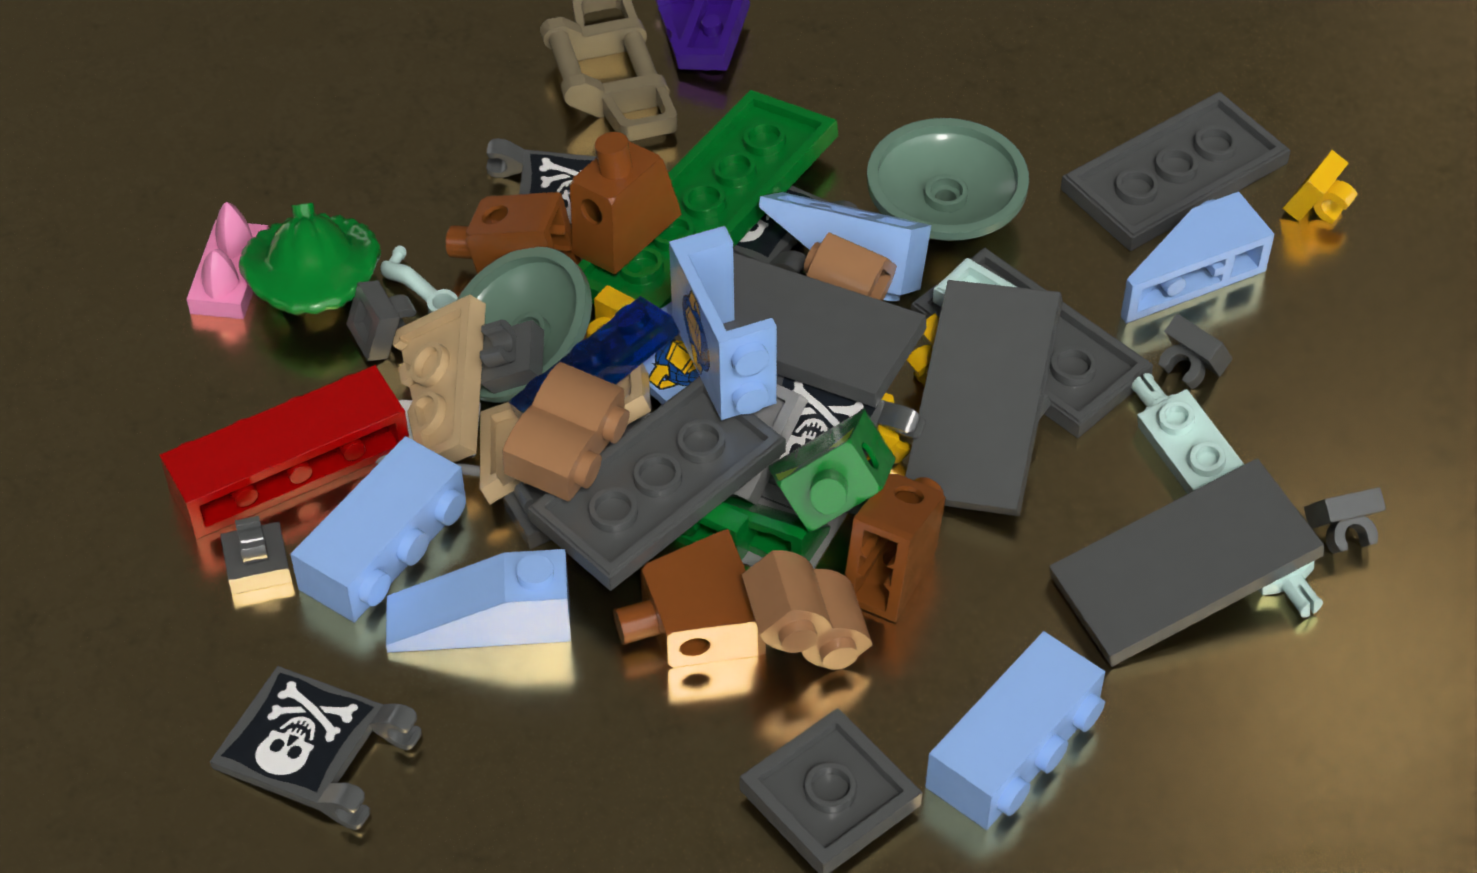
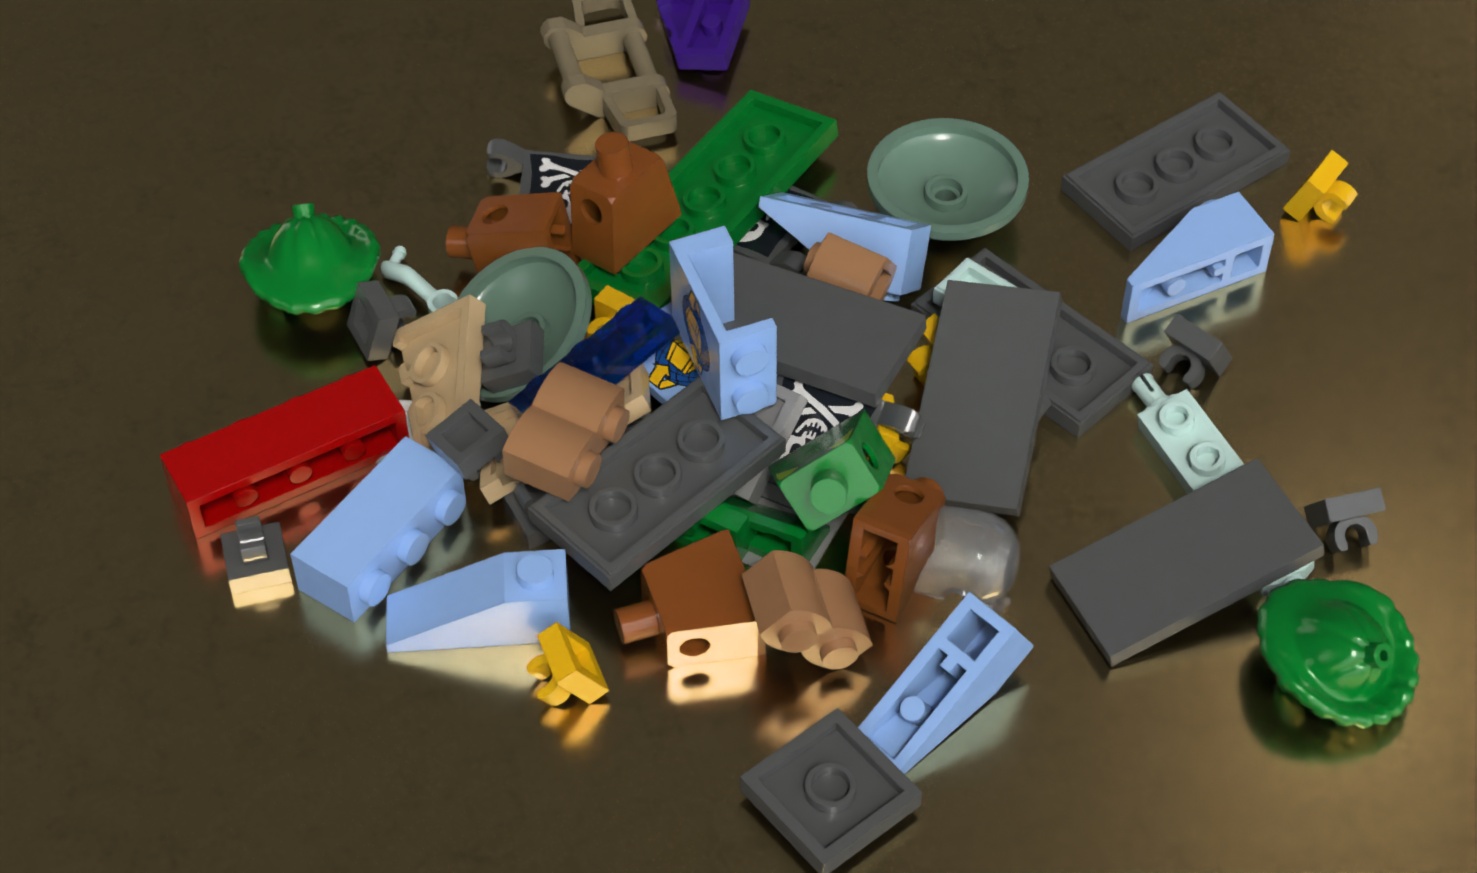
bright pink tile [187,202,269,319] -> none
flag [210,666,422,830] -> none
light blue brick [925,631,1105,831] -> none
none -> dark grey tile [425,399,508,481]
none -> yellow tile [526,622,609,706]
none -> light blue slope [858,592,1034,774]
none -> clear helmet [914,505,1021,613]
none -> green piece [1256,578,1420,729]

